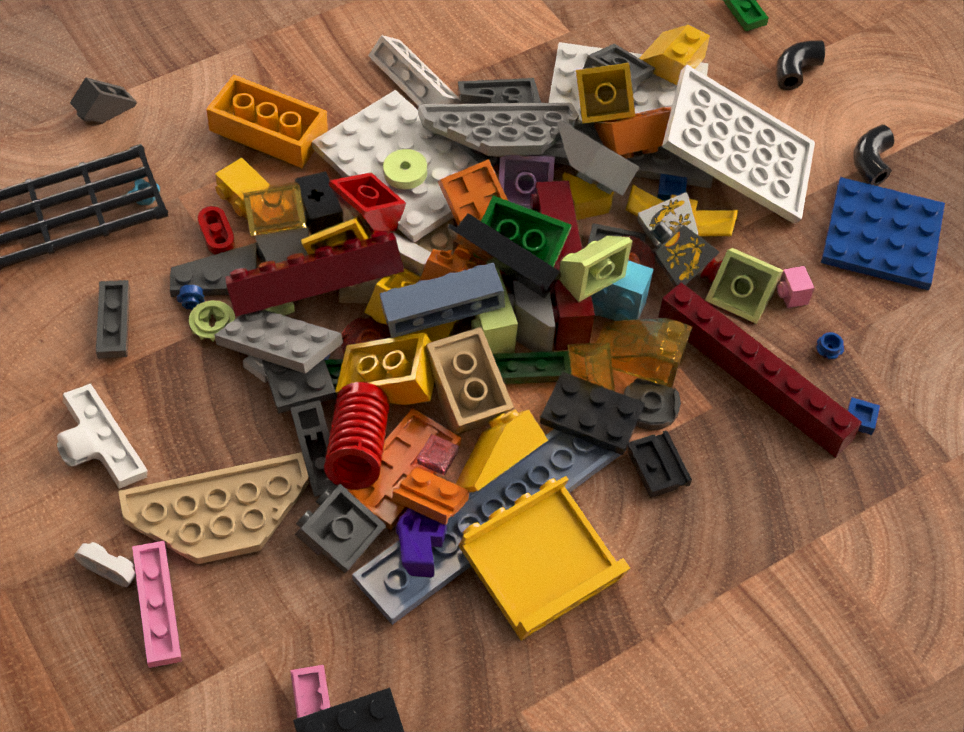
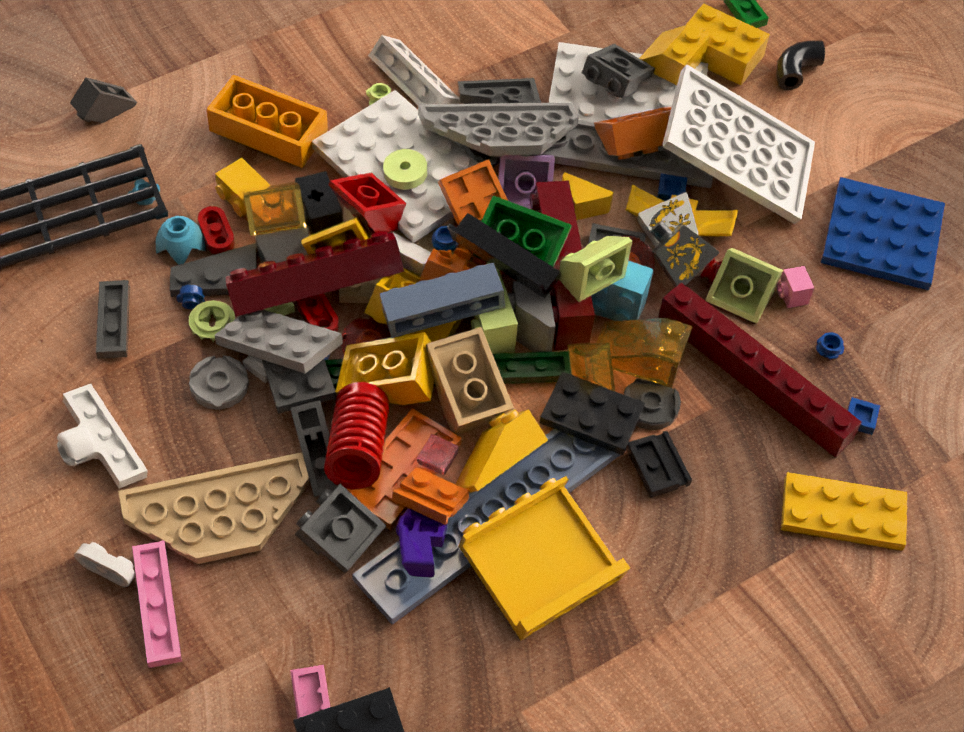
light grey slope [558,120,639,196] -> none
yellow slope [576,63,635,124] -> none
black cylinder [853,124,895,186] -> none
none -> medium azure piece [155,216,206,265]
none -> light grey tile [189,356,249,410]
none -> red plate [297,293,339,332]
none -> yellowish green plate [366,83,391,106]
none -> blue plate [432,226,459,251]
none -> yellow brick [686,3,770,85]
none -> yellow plate [781,472,907,551]

